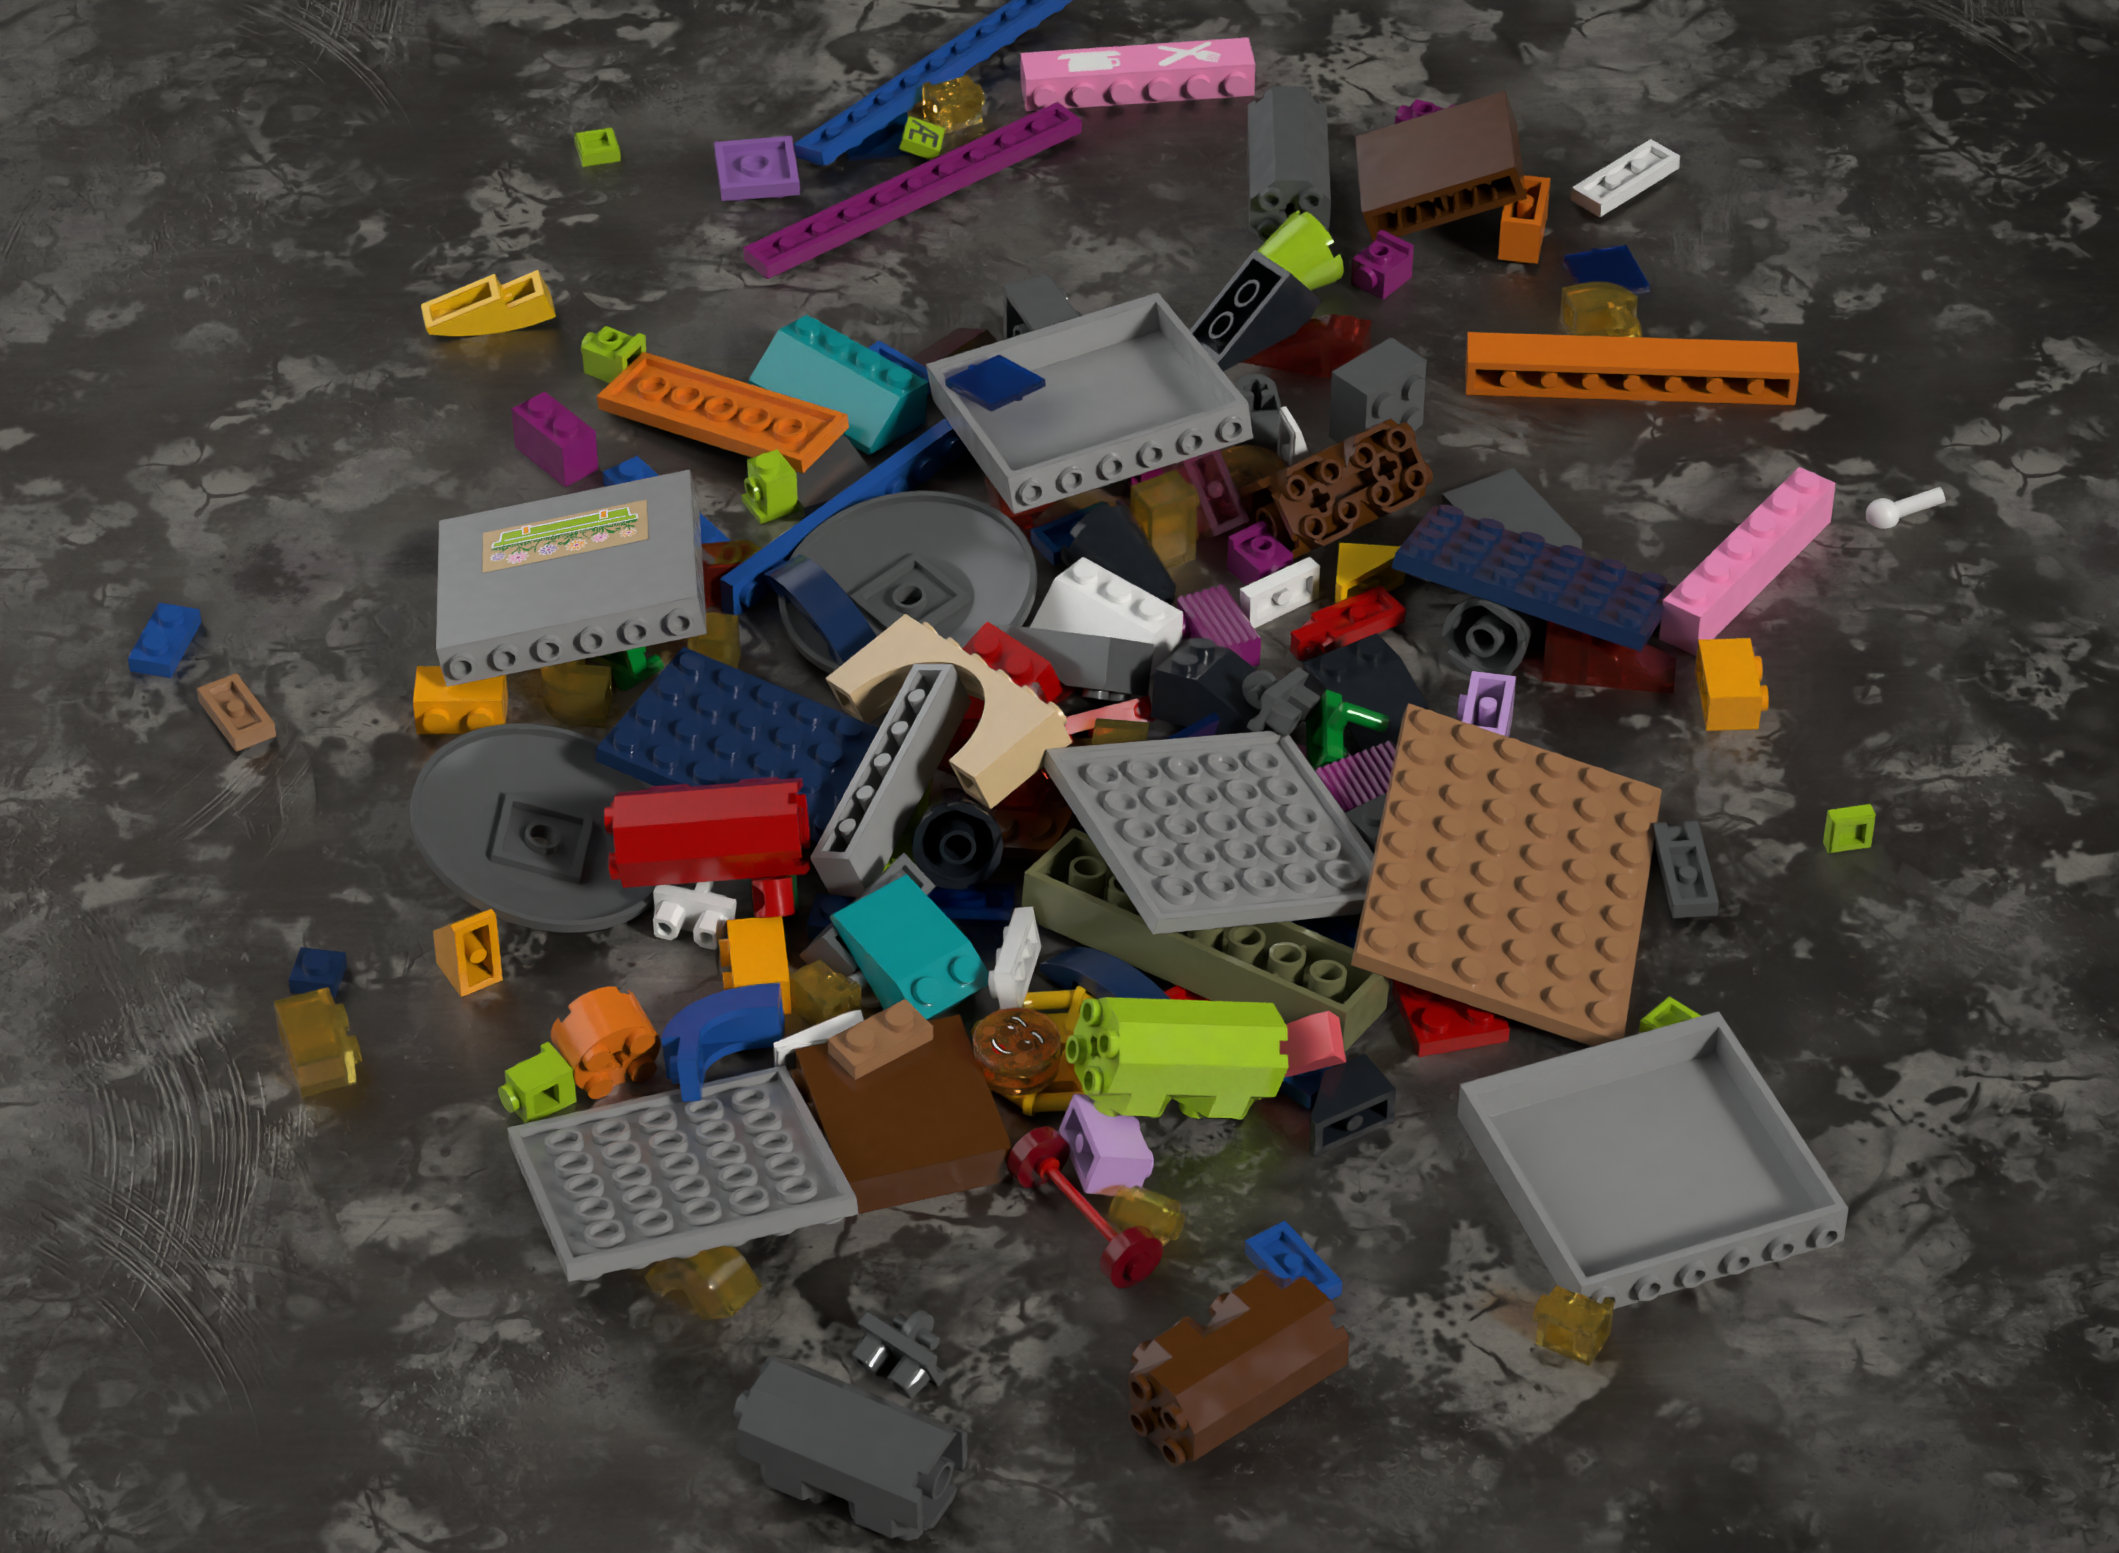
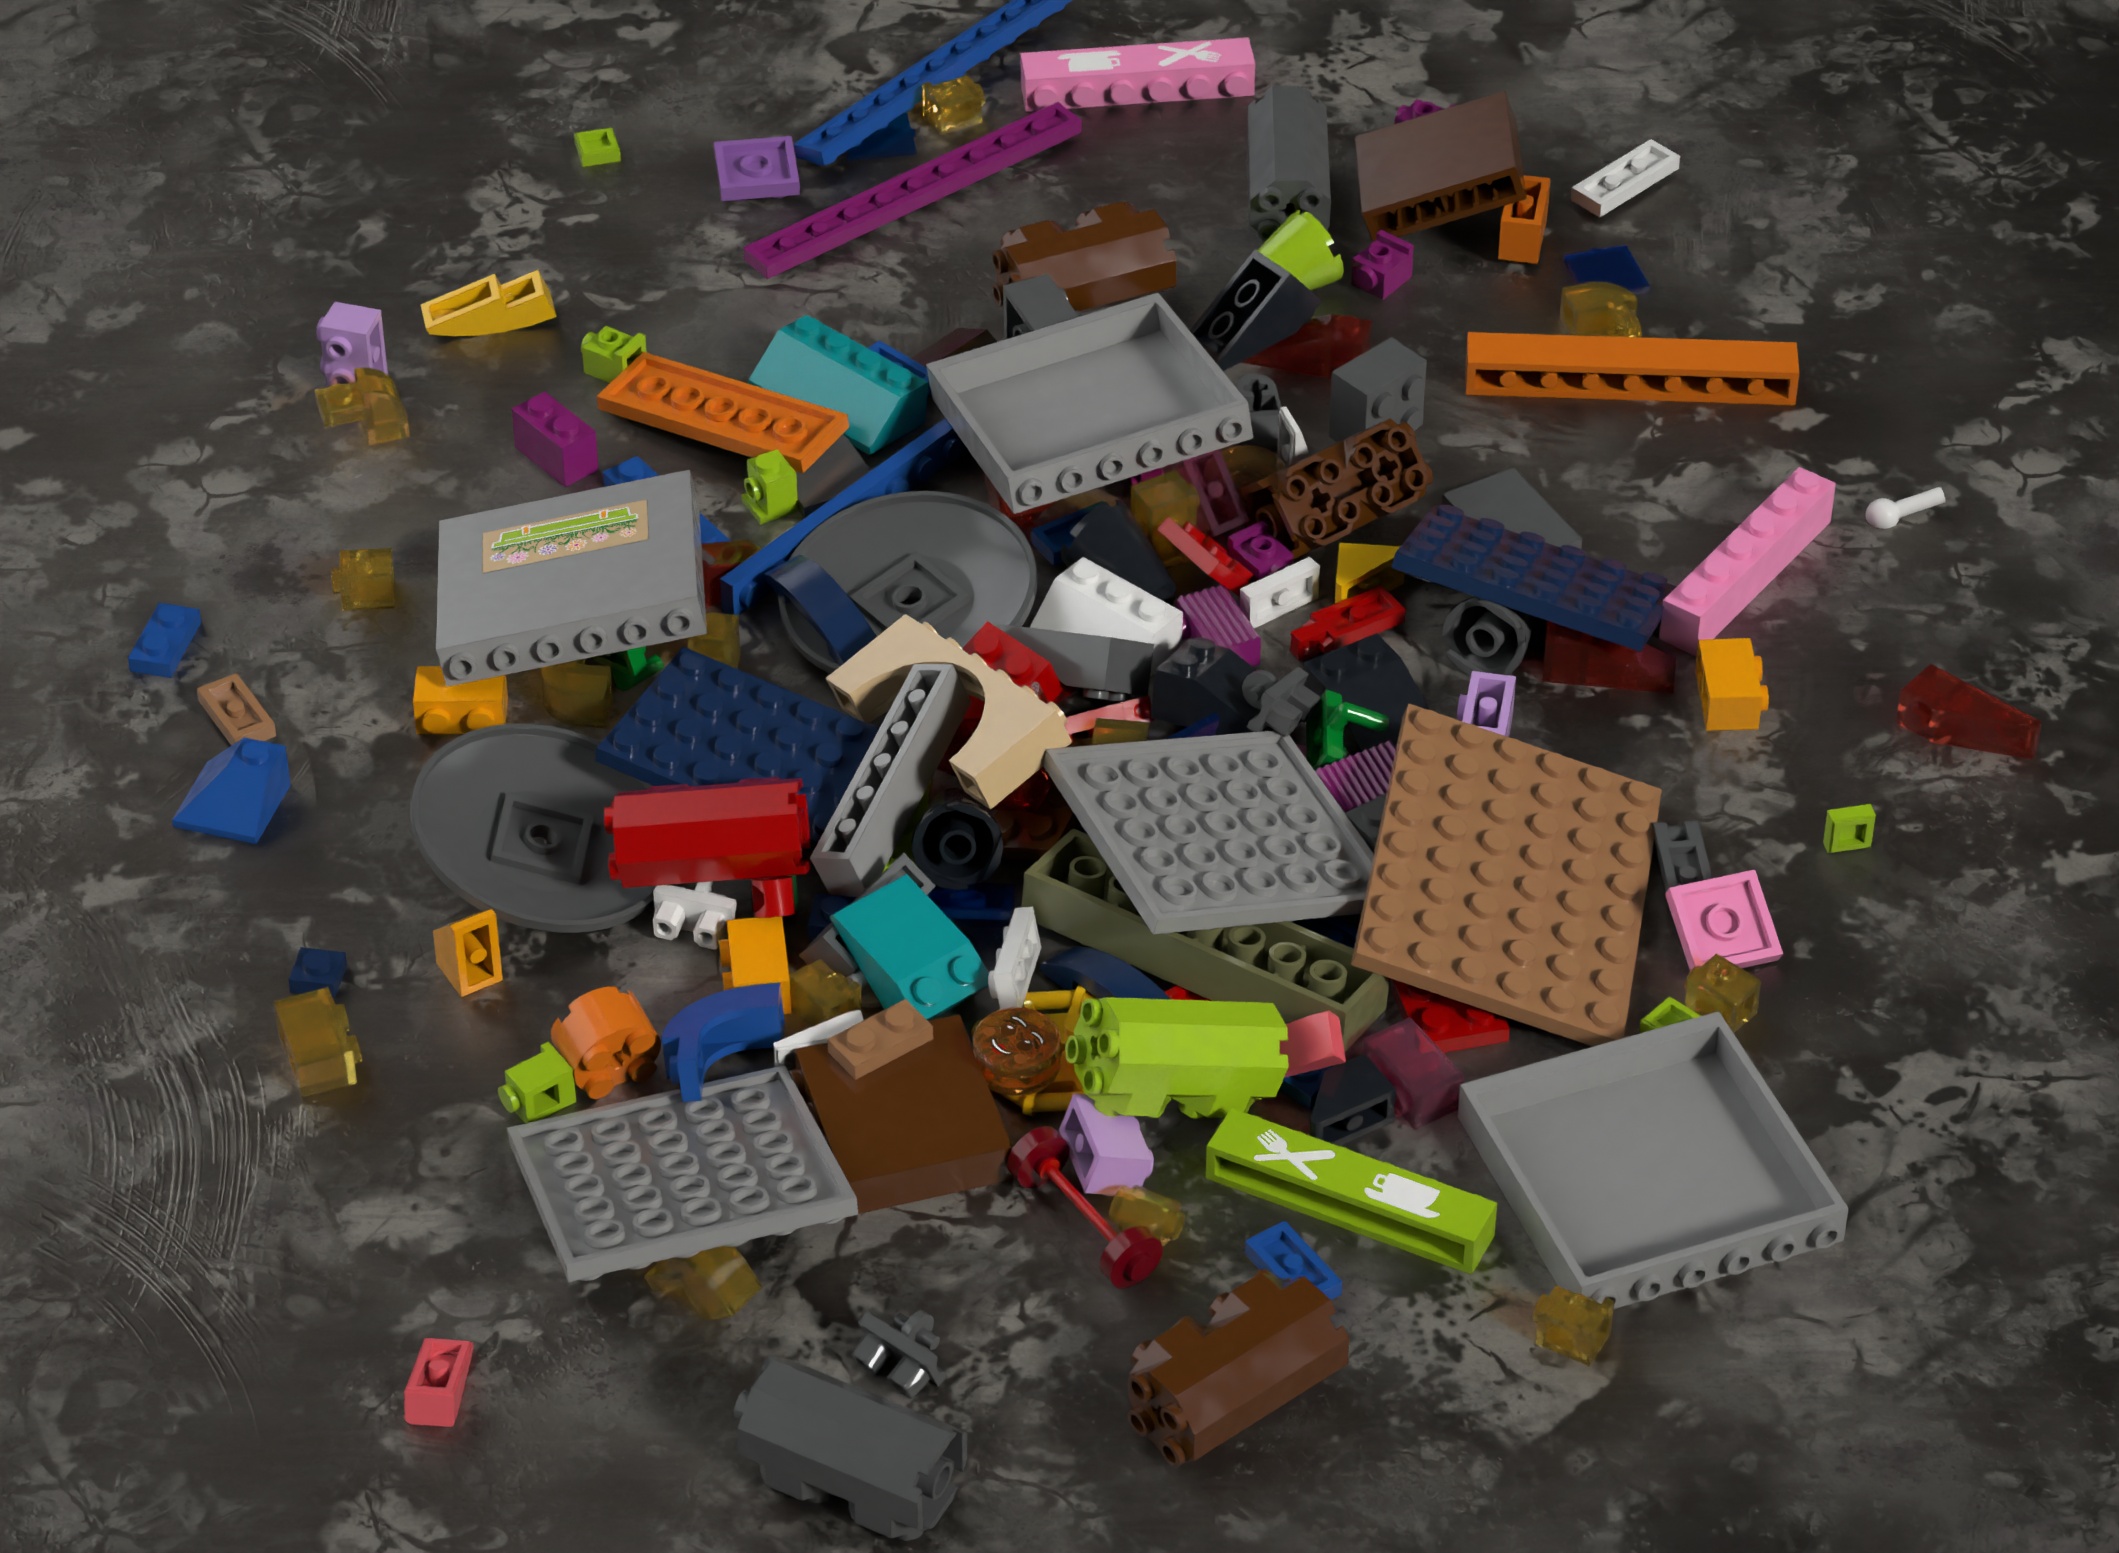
lime tile [899,116,945,160] -> none
clear blue piece [945,354,1046,412] -> none
none -> blue slope [172,737,291,844]
none -> clear yellow brick [315,368,410,445]
none -> lavender brick [316,302,388,399]
none -> clear yellow brick [332,548,395,611]
none -> coral slope [404,1338,473,1427]
none -> reddish brown brick [992,201,1177,313]
none -> red plate [1157,517,1254,597]
none -> lime brick [1206,1108,1497,1275]
none -> clear pink brick [1362,1017,1464,1130]
none -> bright pink plate [1665,870,1783,979]
none -> clear yellow brick [1684,953,1761,1033]
none -> clear red slope [1896,664,2042,759]

